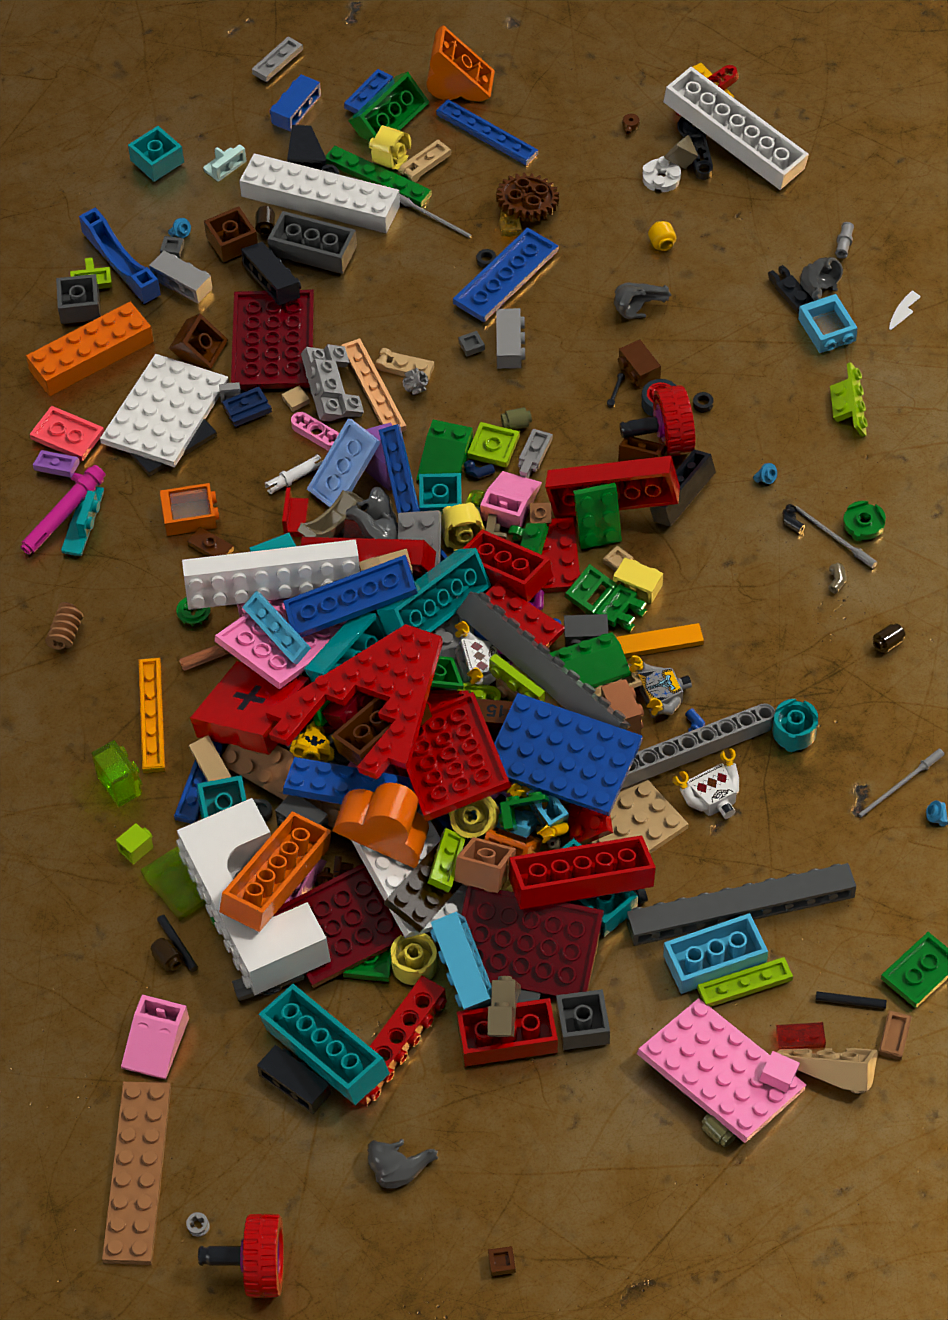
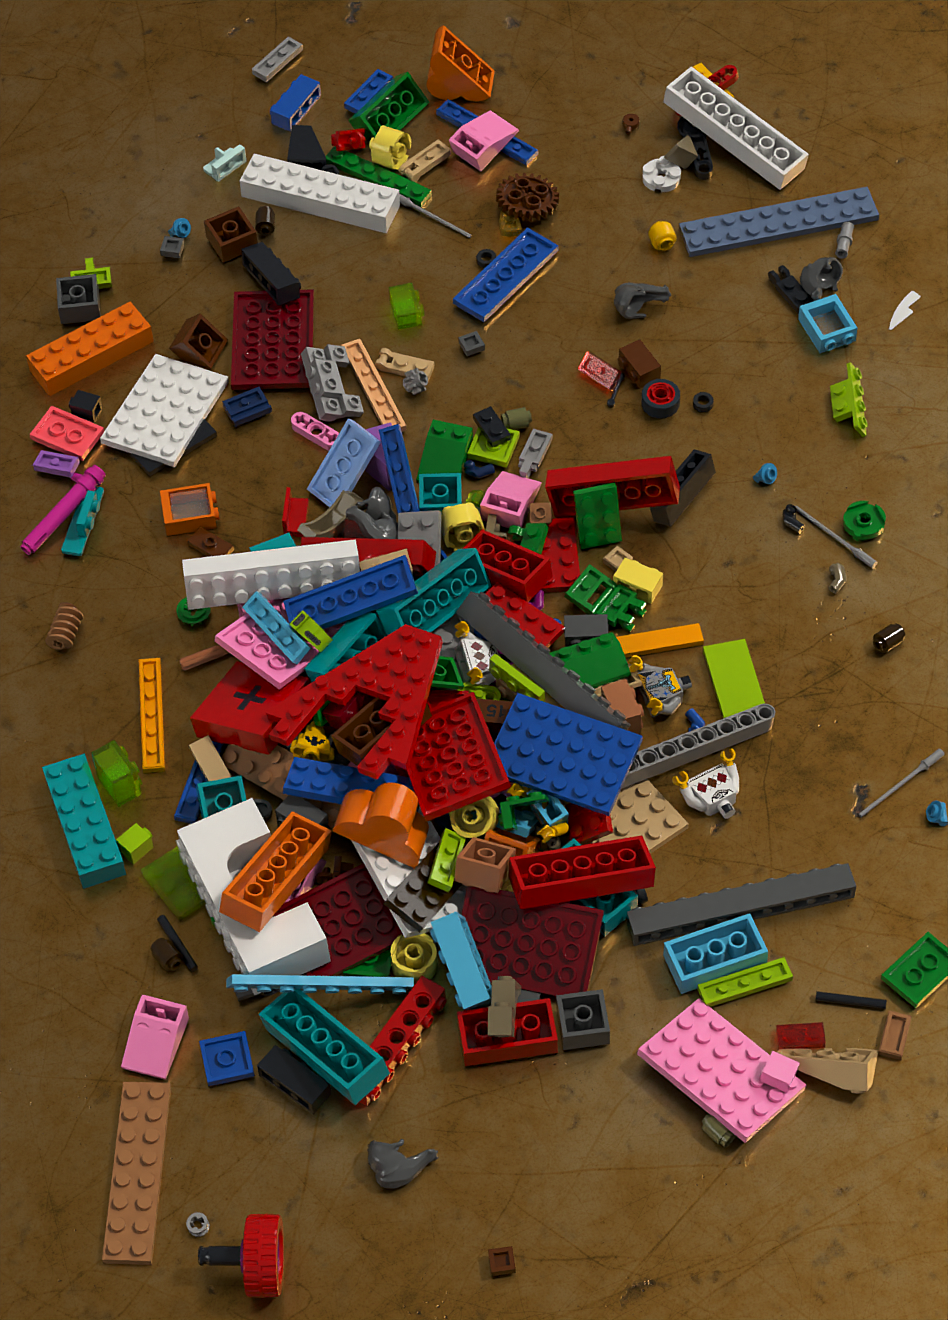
blue arch [79,207,161,304] -> none
teal brick [128,126,184,182] -> none
light grey brick [149,251,213,303] -> none
light grey plate [219,382,241,404] -> none
white pin [265,454,323,494] -> none
dark grey brick [268,211,357,274] -> none
tan tile [282,386,310,412] -> none
light grey brick [496,308,525,369] -> none
reddish brown brick [618,436,665,462] -> none
red wheel [619,385,696,456] -> none
teal brick [772,699,818,752] -> none
none -> teal brick [42,753,126,889]
none -> black brick [69,390,103,424]
none -> blue plate [199,1031,255,1087]
none -> medium azure plate [226,974,414,995]
none -> lime leg [289,610,333,652]
none -> red hips [331,128,366,151]
none -> clear neon green brick [389,282,425,330]
none -> bright pink slope [449,110,519,171]
none -> black plate [473,406,511,447]
none -> clear red plate [578,351,622,390]
none -> sand blue plate [679,187,879,257]
none -> lime tile [703,639,765,719]

